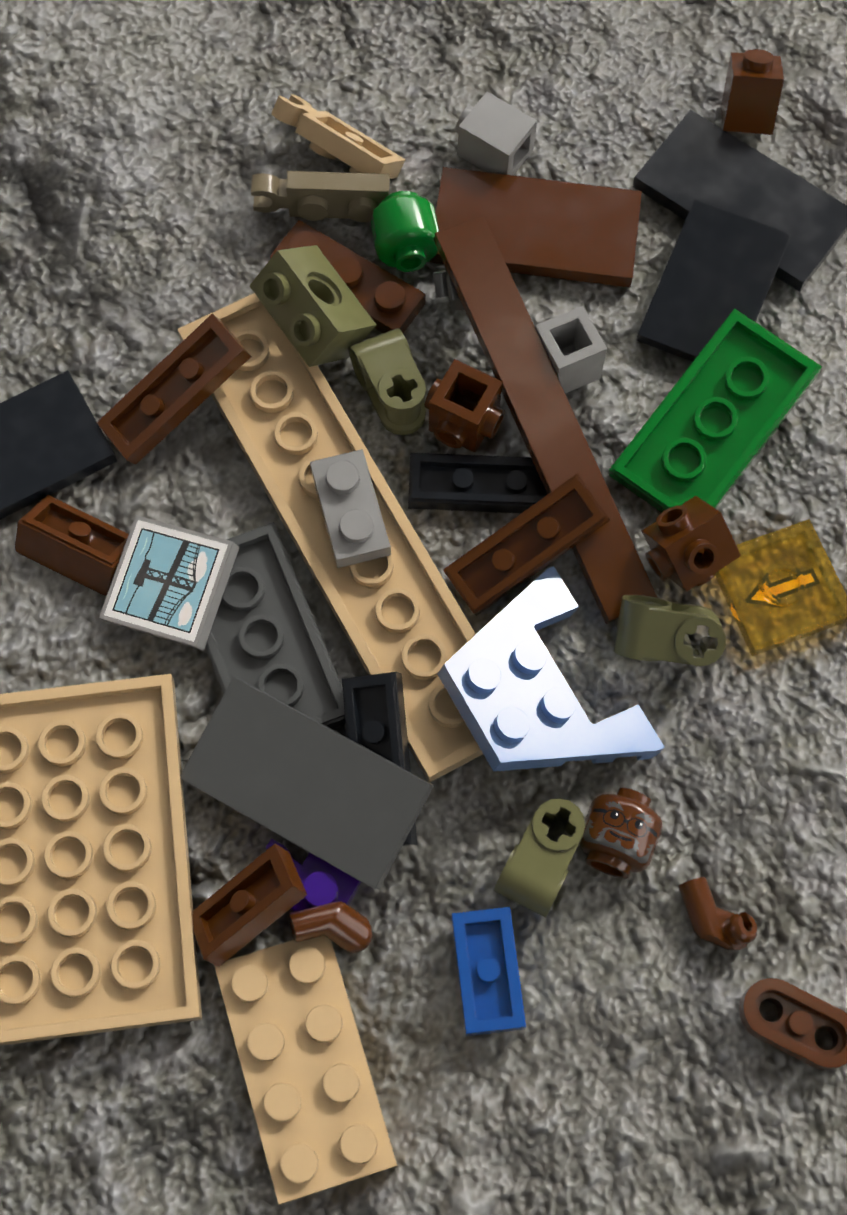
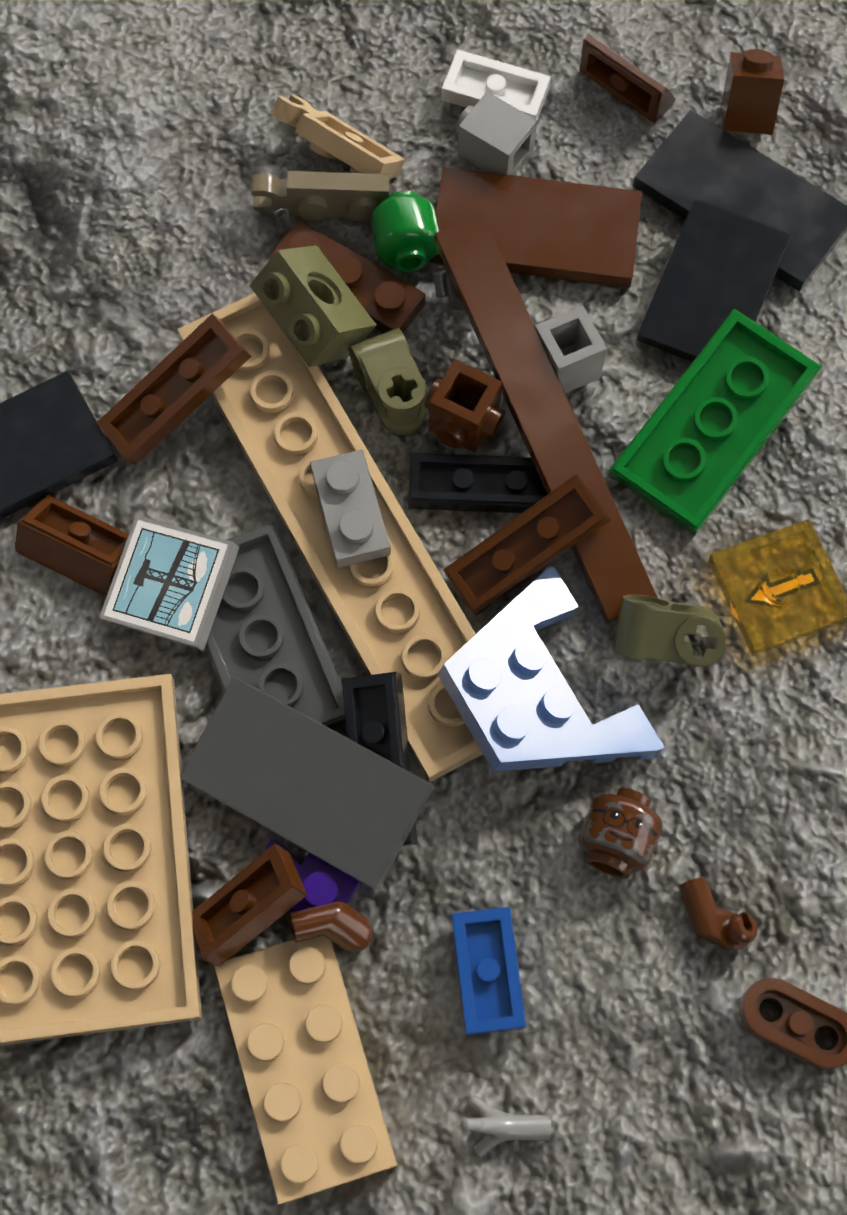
olive piece [493,798,585,918] -> none
reddish brown brick [642,496,741,592] -> none
none -> white plate [441,49,551,120]
none -> light grey bar [460,1096,551,1156]
none -> reddish brown slope [579,34,676,123]

